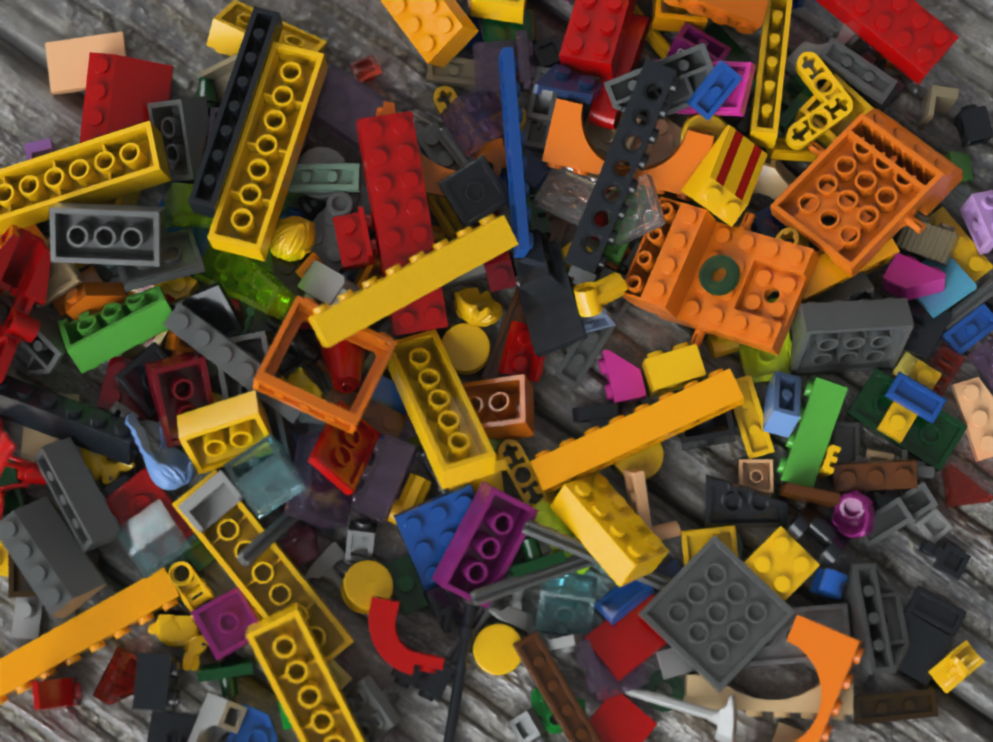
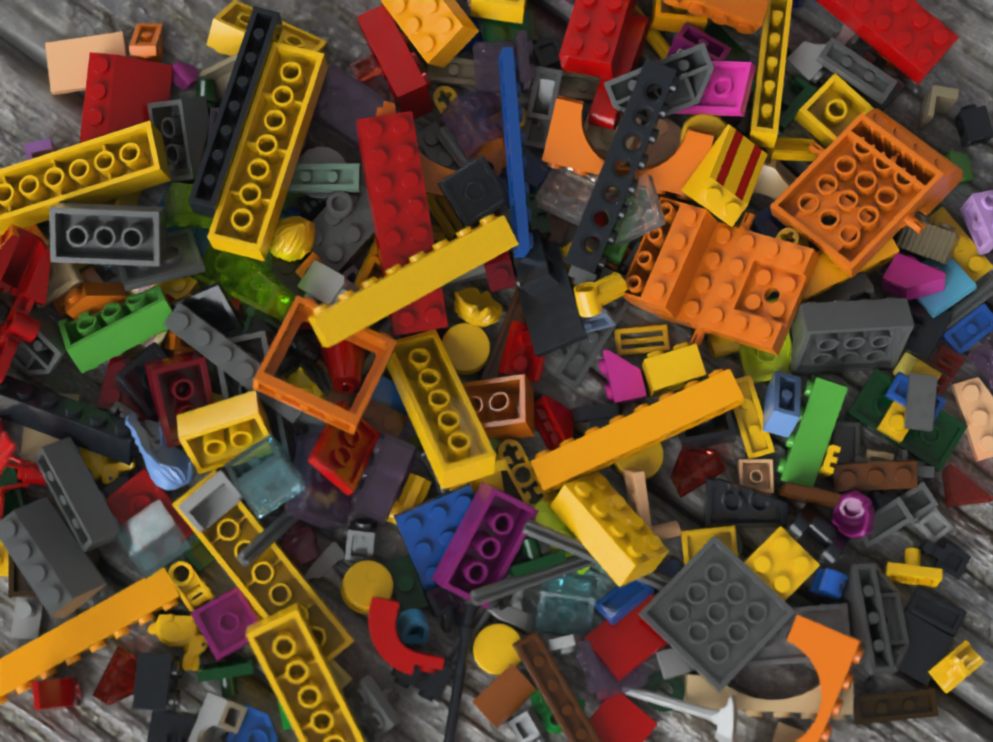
red bracket [333,206,378,271] -> none
dark blue wing [533,64,603,104] -> none
blue plate [686,60,743,121] -> none
clear green piece [699,255,740,296] -> none
yellow beam [785,51,853,150] -> none
none -> orange slope [129,23,163,63]
none -> magenta plate [173,61,199,90]
none -> red wedge [356,5,433,120]
none -> dark azure plate [397,608,430,645]
none -> dark orange brick [472,664,537,729]
none -> red slope [534,395,574,452]
none -> yellow tile [614,324,670,357]
none -> clear red slope [670,449,726,498]
none -> yellow tile [882,548,943,588]
none -> flat silver tile [903,373,938,432]

